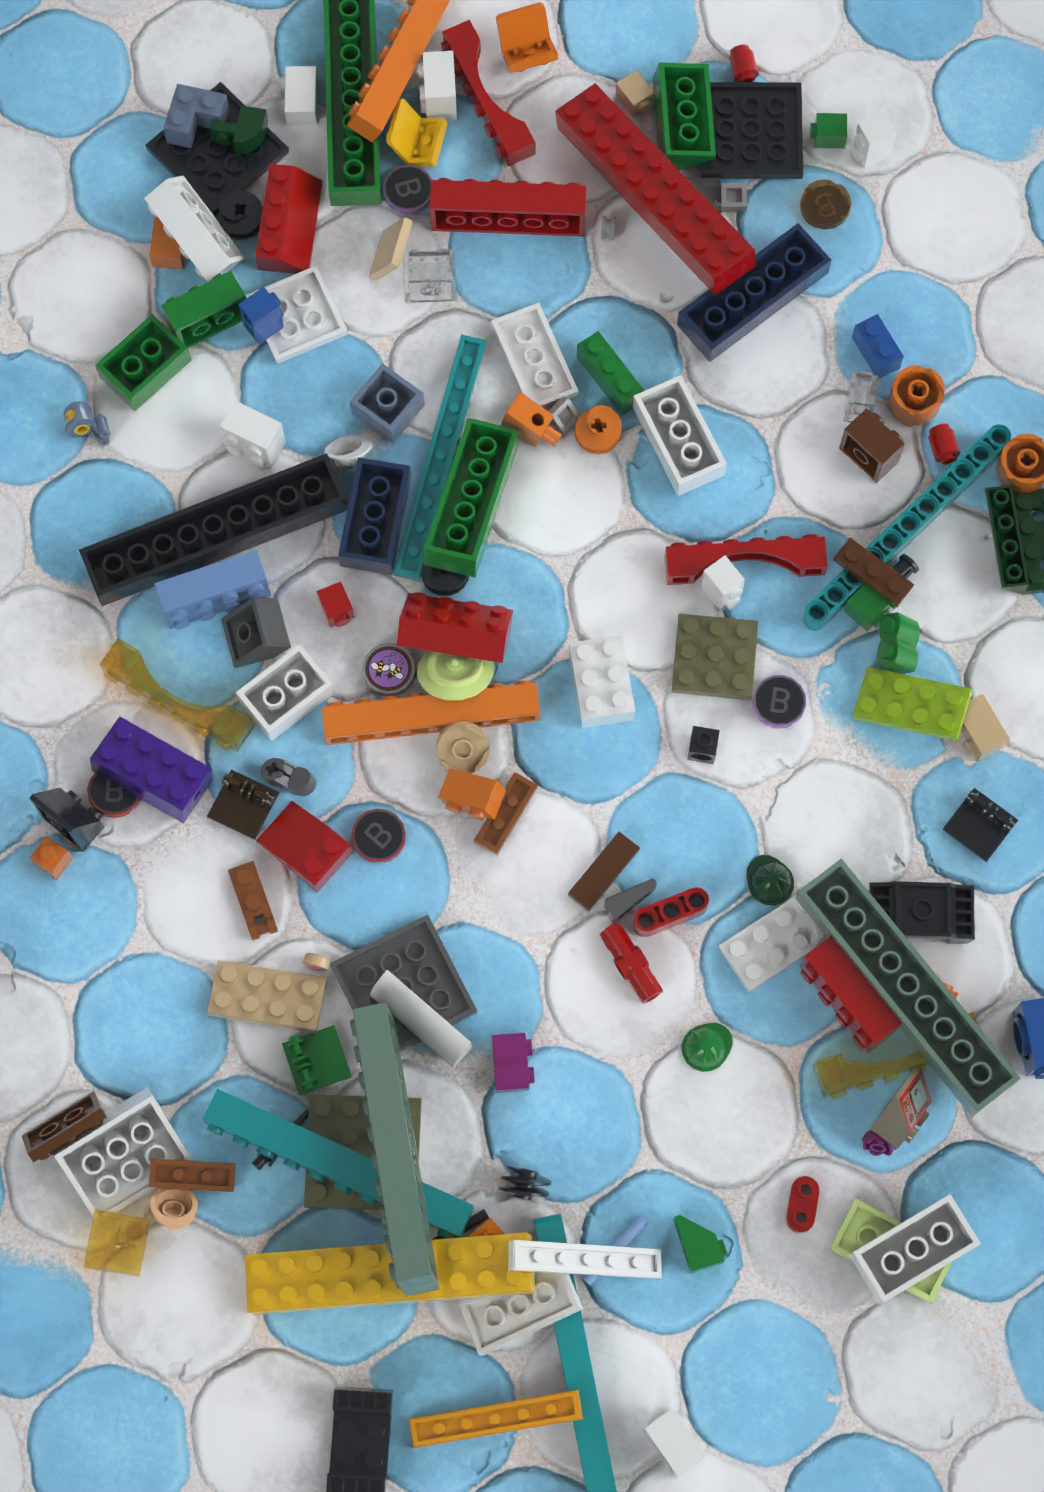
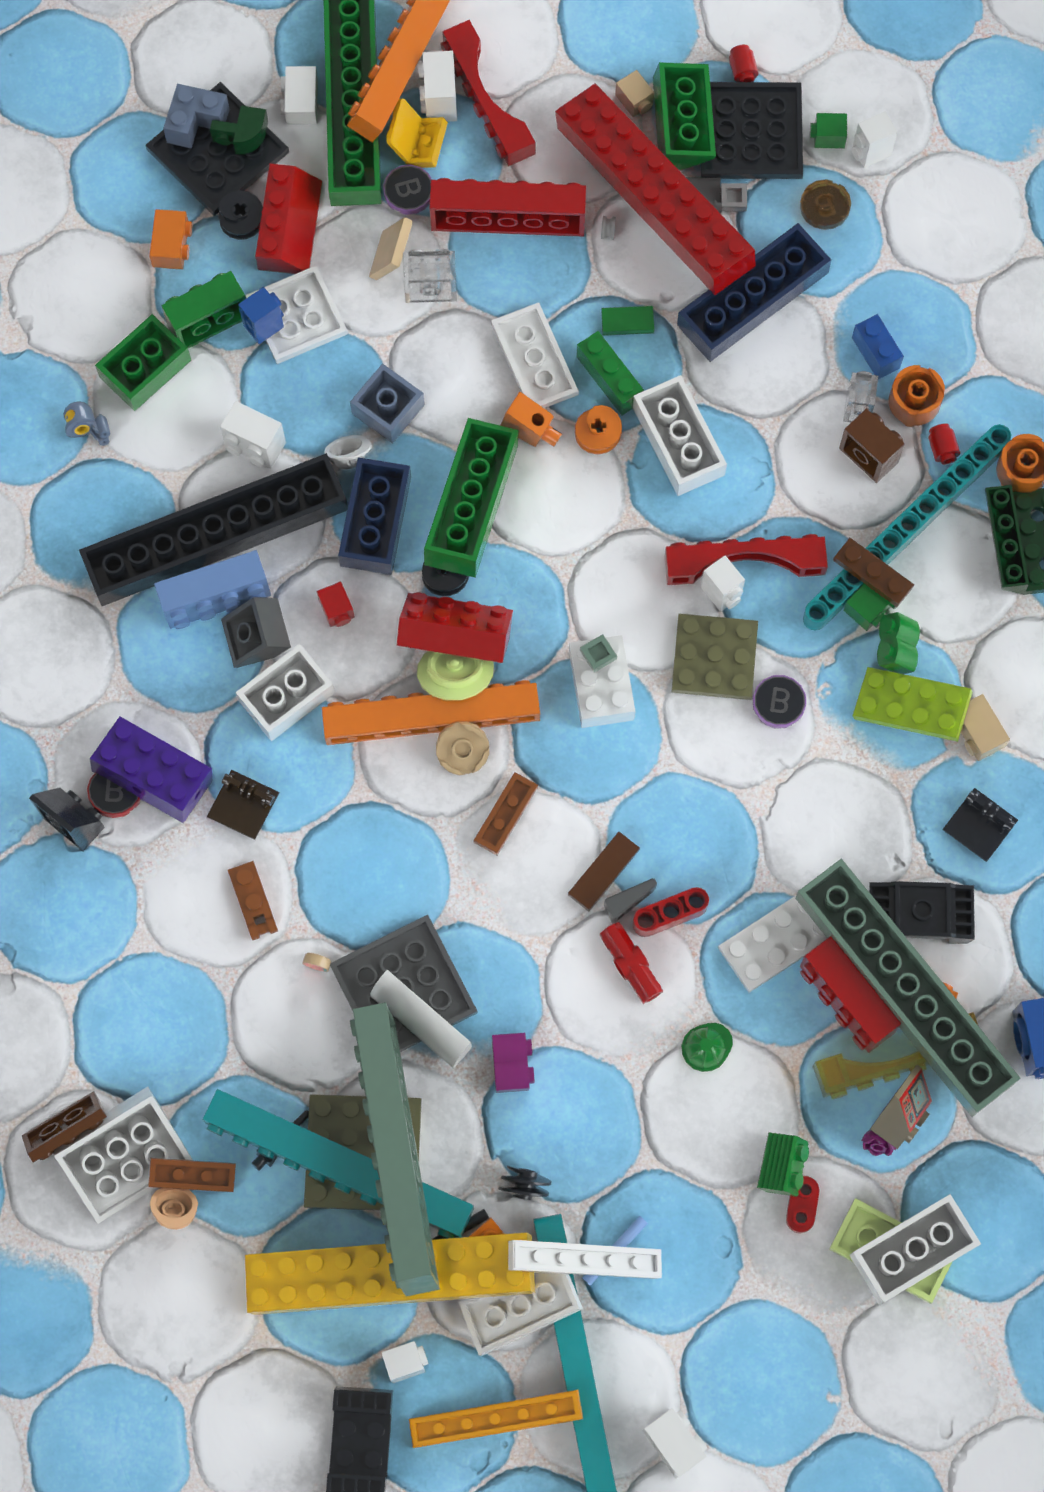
orange brick [30,836,73,880] -> none
clear yellow plate [83,1209,151,1277] -> none
clear yellow arch [100,638,255,752] -> none
white slope [144,176,246,282] -> none
tan plate [207,960,327,1033] -> none
red slope [256,801,353,893] -> none
dark grey piece [261,758,317,796] -> none
green hinge [282,1025,352,1096] -> none
black tile [351,809,406,863] -> none
tile [362,643,416,696] -> none
teal plate [394,334,486,582] -> none
orange brick [438,768,506,820] -> none
orange bracket [496,2,558,73] -> none
light grey plate [548,396,581,434] -> none
green slope [673,1215,727,1274] -> none
black brick [687,726,720,764] -> none
dark green piece [746,855,794,906] -> none
black bush [892,554,919,579] -> none
none -> white brick [381,1341,429,1383]
none -> sand green plate [580,634,617,672]
none -> green tile [601,306,654,335]
none -> green brick [757,1132,809,1197]

